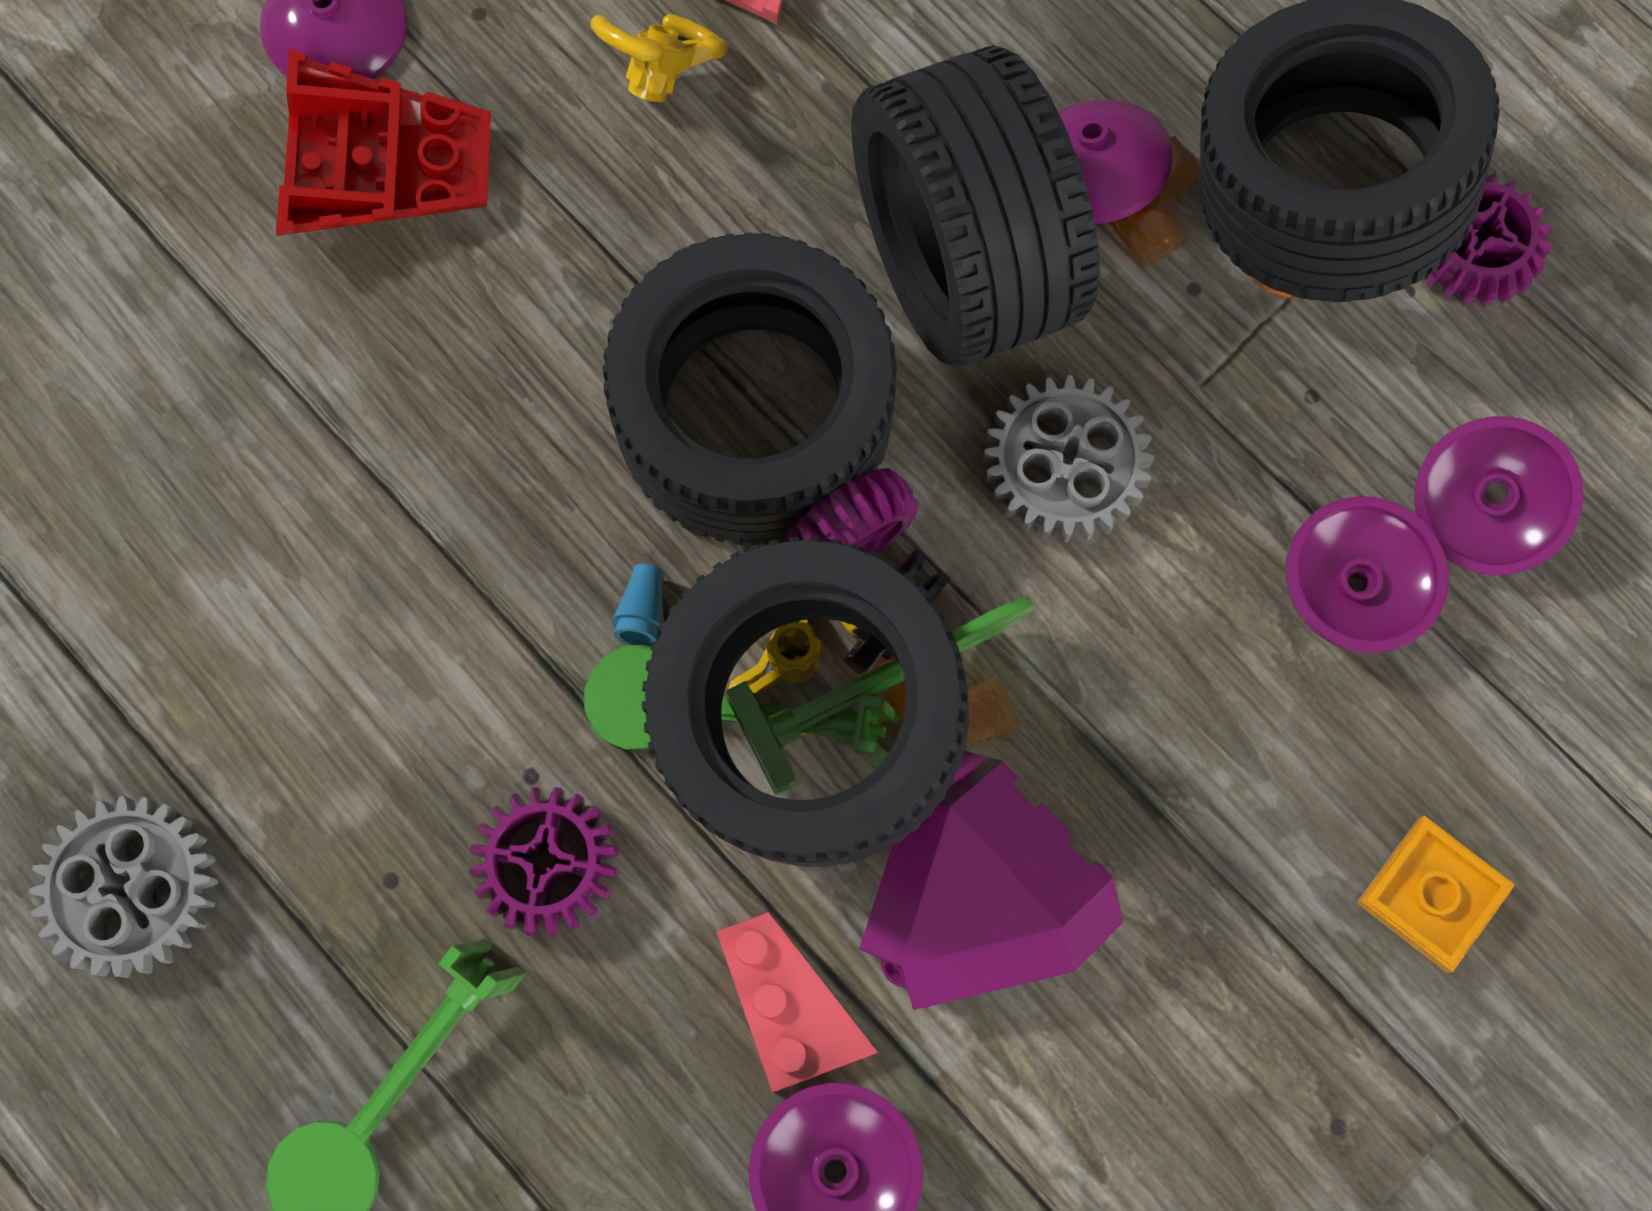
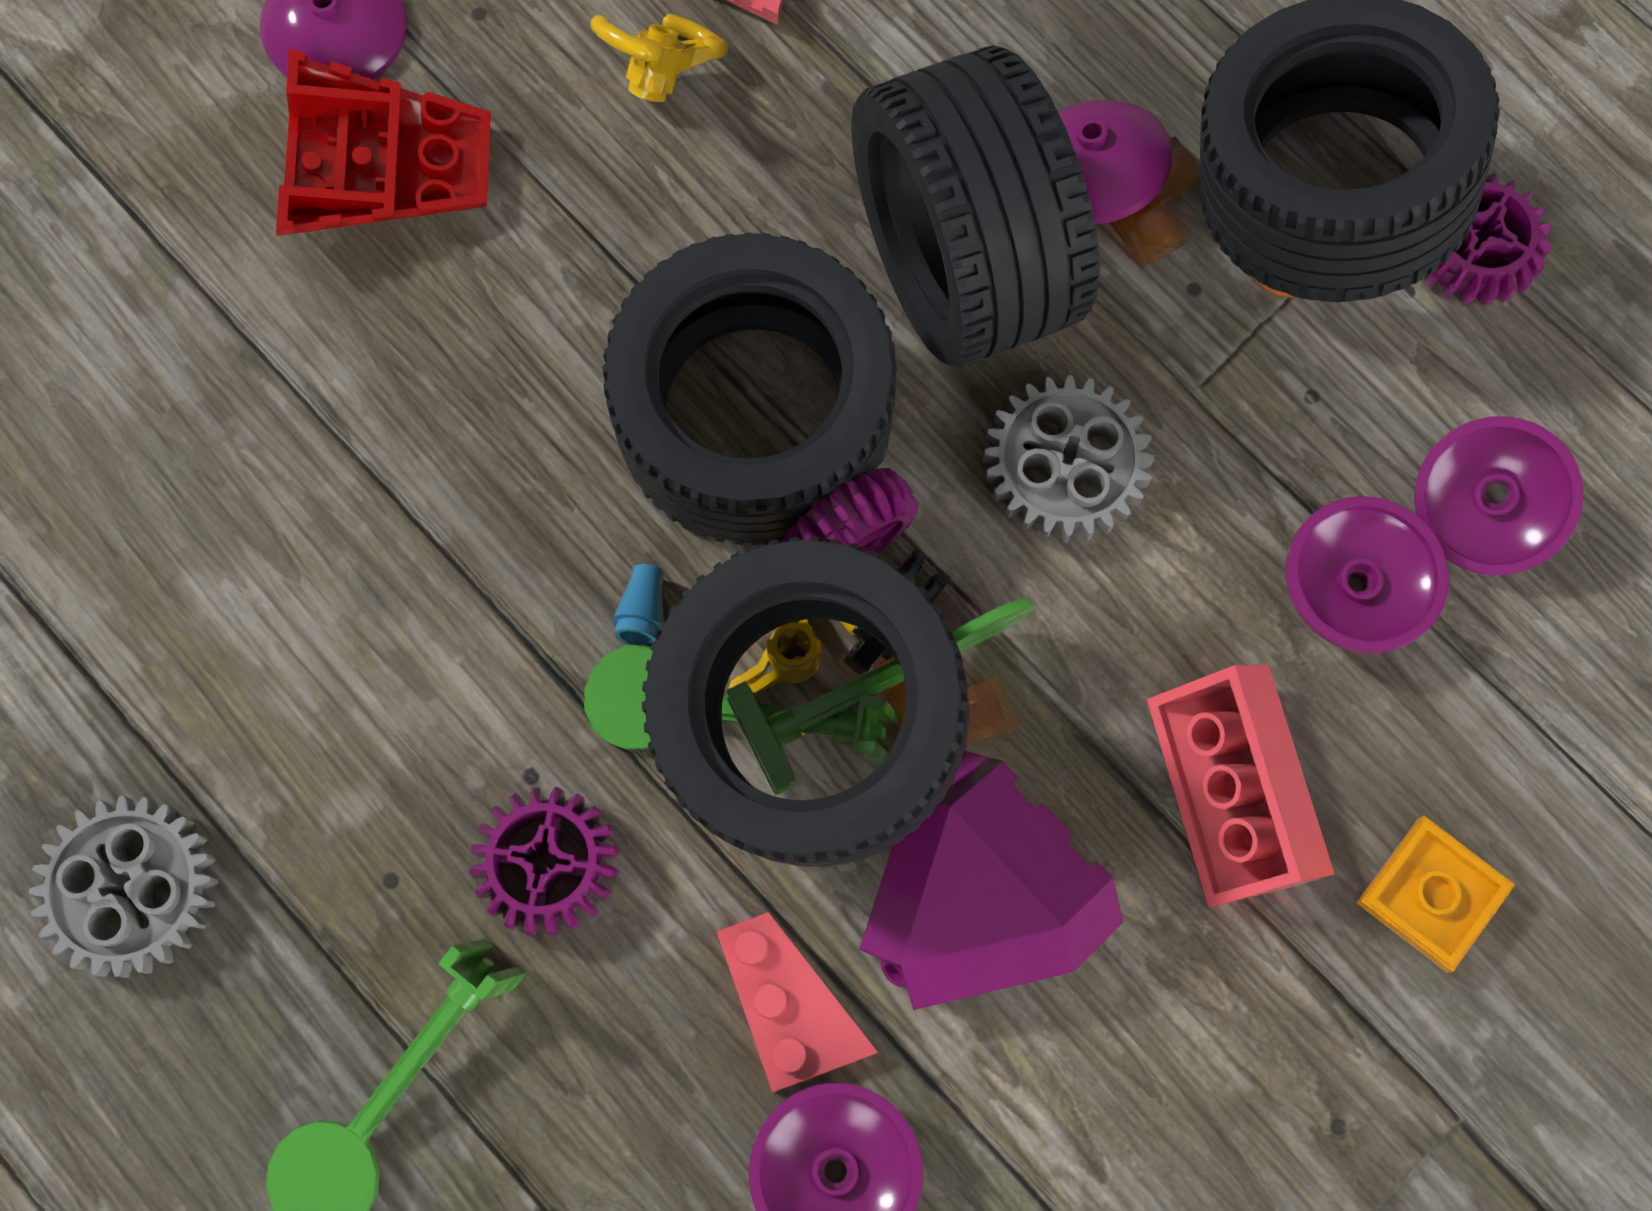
none -> coral slope [1147,664,1335,908]

